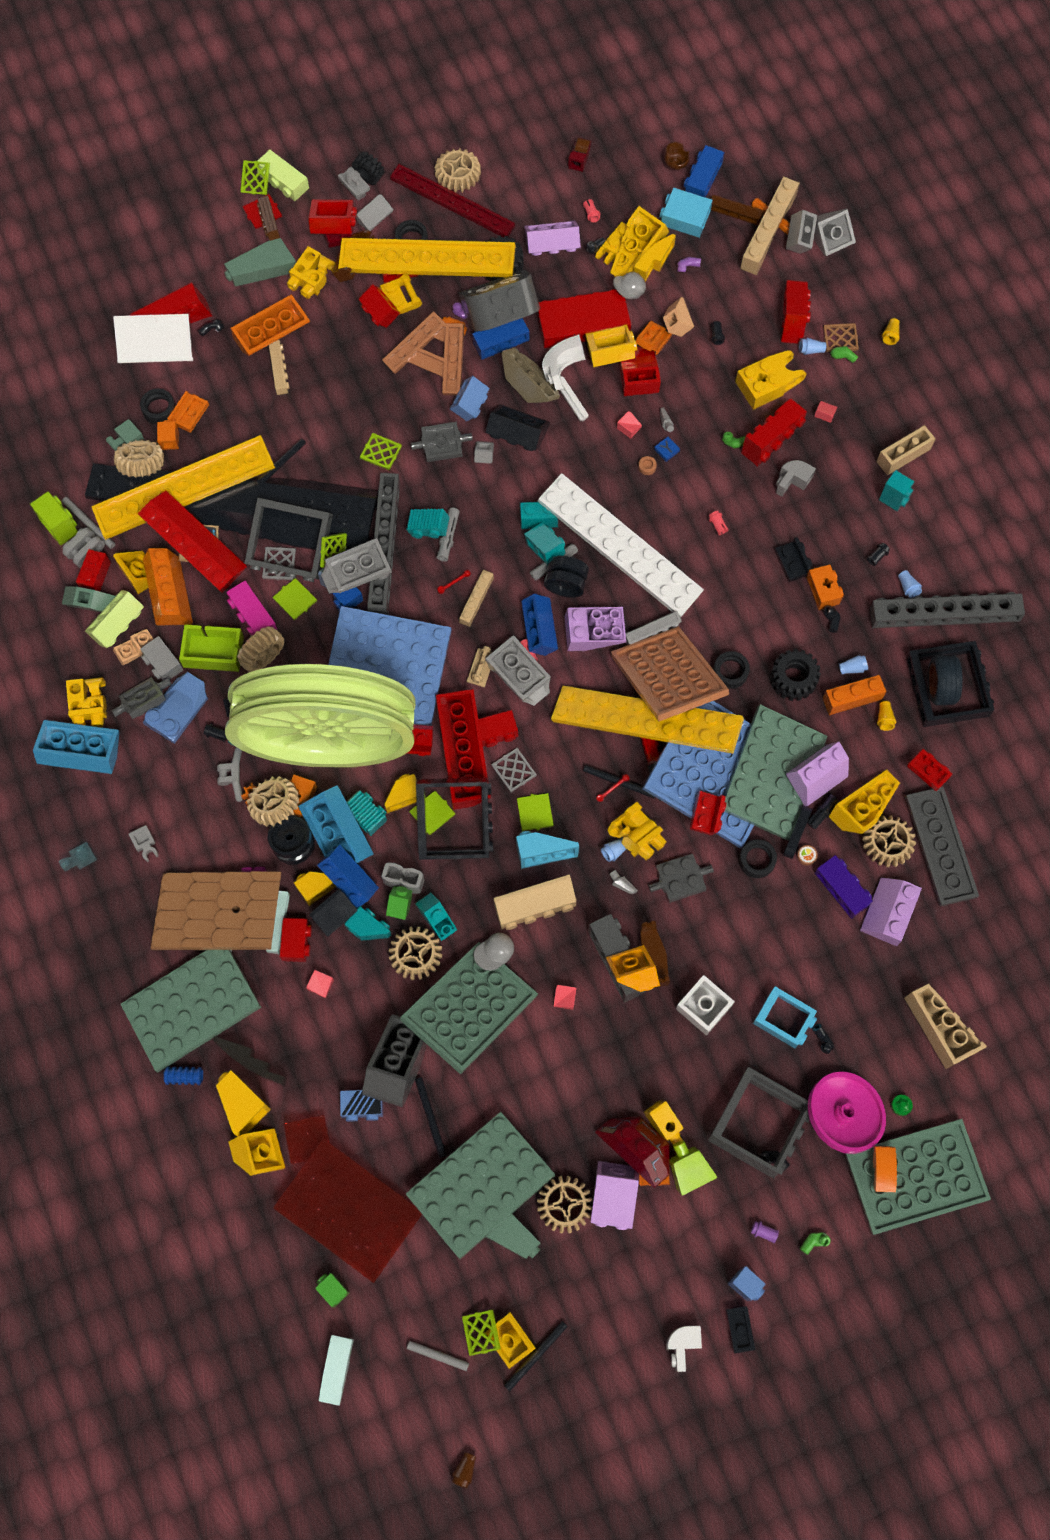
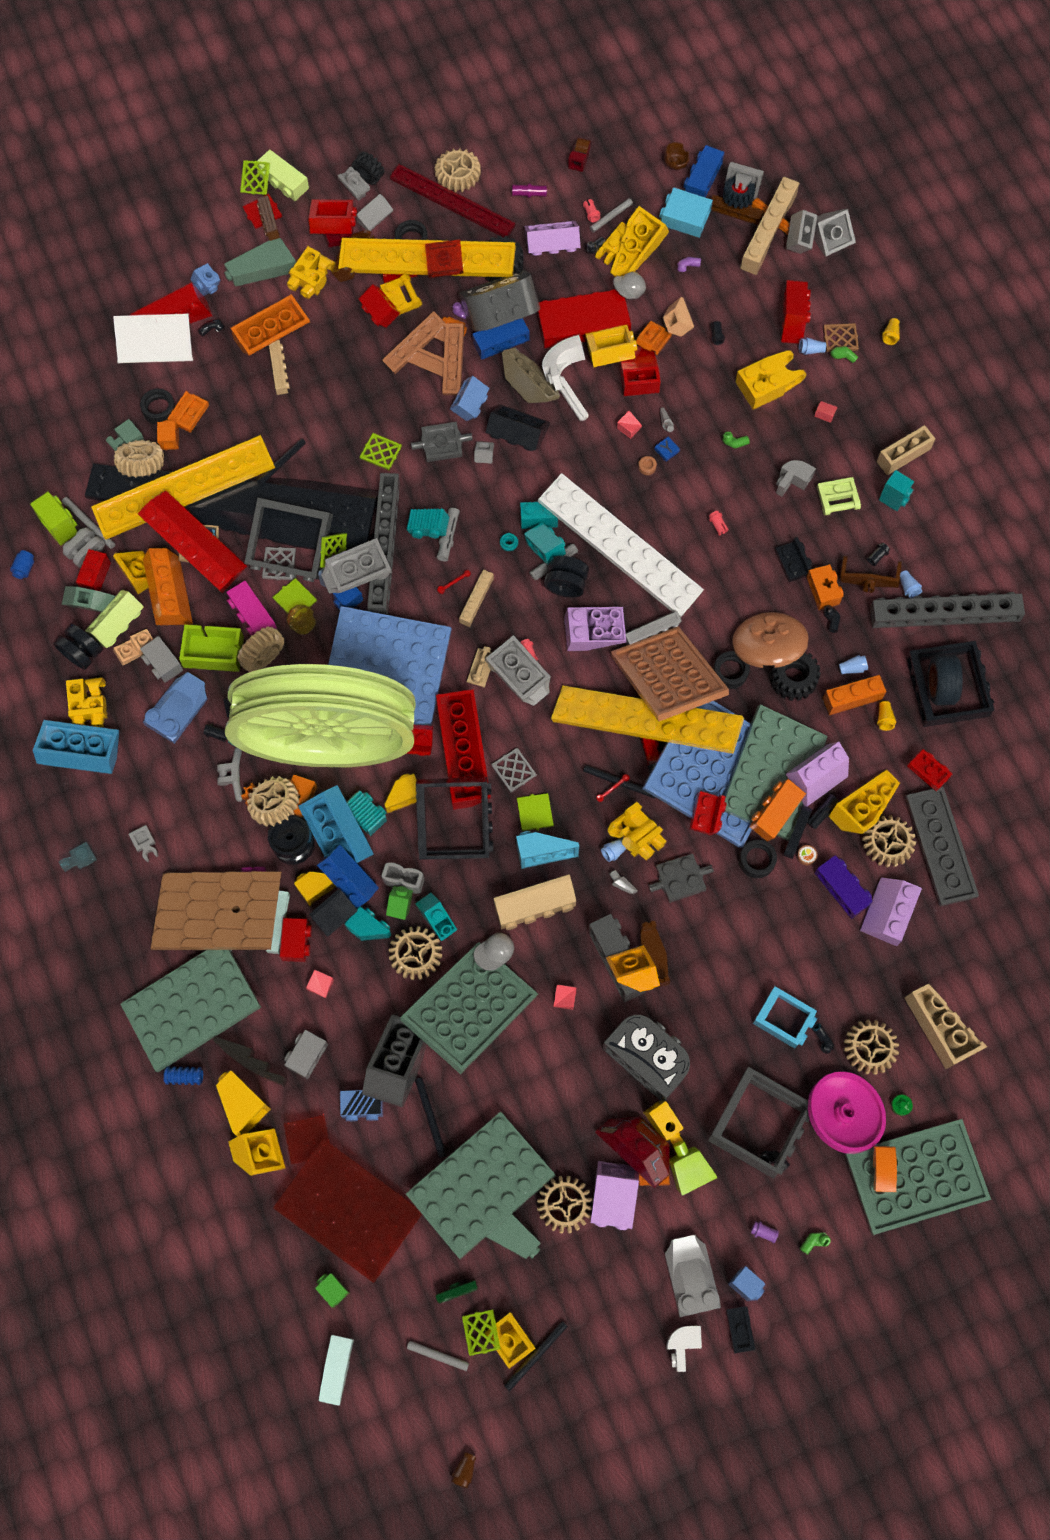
dark grey plate [111,677,172,719] -> none
lime piece [409,791,456,835] -> none
red brick [478,710,518,747] -> none
blue brick [521,594,558,656] -> none
yellow slope [633,234,676,282] -> none
white brick [676,975,735,1036] -> none
red wedge [741,398,807,467] -> none
none -> blue brick [10,550,34,579]
none -> black wheel [53,623,103,670]
none -> medium blue brick [190,263,220,296]
none -> light grey brick [284,1030,328,1080]
none -> clear yellow hair [287,604,316,635]
none -> clear red plate [425,239,464,278]
none -> dark green plate [435,1281,478,1304]
none -> teal plate [500,533,518,551]
none -> magenta pin [512,183,547,198]
none -> light grey bar [590,198,633,233]
none -> dark grey brick [603,1015,690,1101]
none -> light grey slope [664,1235,721,1317]
none -> plate [723,162,764,209]
none -> nougat brick [733,612,808,668]
none -> orange brick [749,779,806,841]
none -> yellowish green plate [817,477,861,516]
none -> reddish brown piece [841,556,902,593]
none -> tan gear [844,1020,899,1075]

